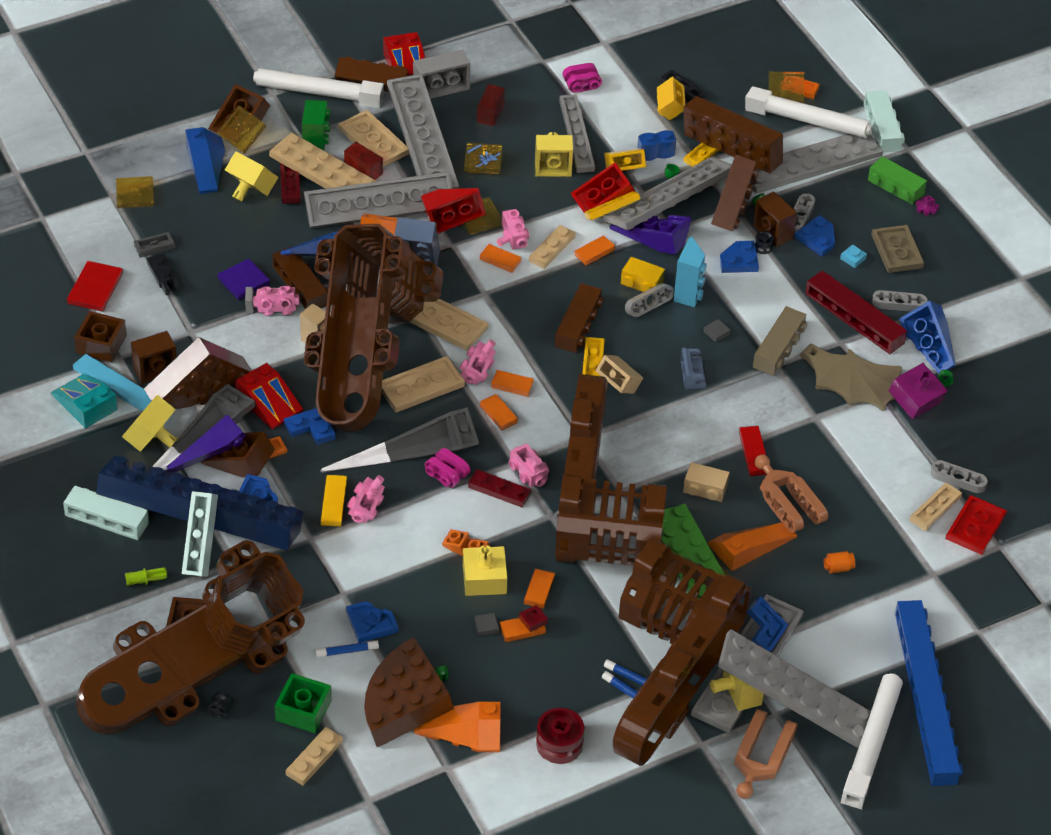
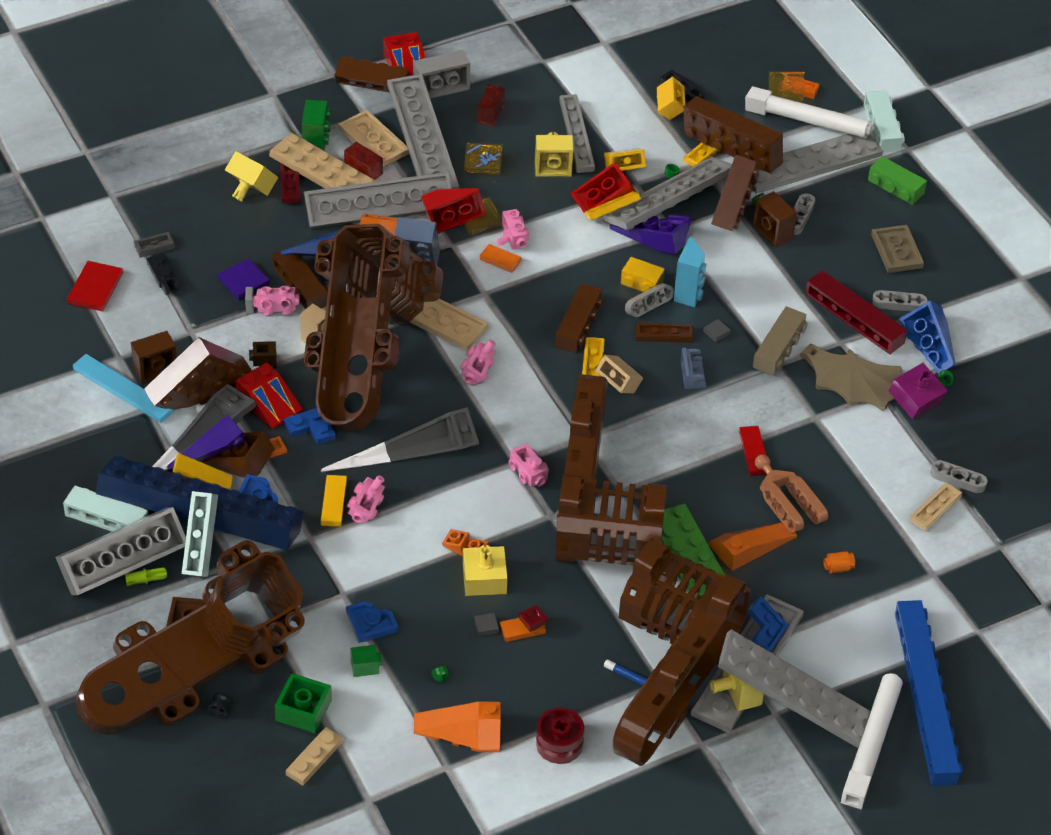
teal slope [51,374,118,429] -> none
reddish brown brick [74,311,127,362] -> none
clear yellow tile [116,176,154,208] -> none
light yellow brick [122,395,178,452] -> none
blue wedge [185,127,225,194] -> none
reddish brown slope [208,84,270,144] -> none
clear yellow tile [217,106,267,154] -> none
white brick [253,68,384,108] -> none
blue bar [315,640,379,658] -> none
reddish brown brick [364,637,454,747] -> none
tan plate [381,356,465,413] -> none
dark pink brick [425,448,471,488] -> none
dark red plate [468,469,531,508] -> none
orange tile [480,394,518,431] -> none
orange tile [491,370,534,397] -> none
orange tile [524,569,555,609] -> none
tan plate [529,225,575,269] -> none
dark pink brick [562,63,602,93] -> none
orange tile [575,235,615,266] -> none
blue bar [602,671,638,698] -> none
blue brick [637,130,676,161] -> none
tan brick [683,462,729,502] -> none
blue plate [719,240,759,273] -> none
nougat piece [734,709,798,799] -> none
black wheel [755,231,774,254] -> none
blue plate [794,215,835,256] -> none
medium azure plate [840,245,867,268] -> none
magenta plant [916,196,939,216] -> none
red tile [945,495,1007,555] -> none
none -> light grey brick [55,507,186,595]
none -> yellow tile [173,453,233,489]
none -> dark brown brick [249,341,277,369]
none -> green brick [350,645,382,677]
none -> reddish brown tile [635,323,693,343]

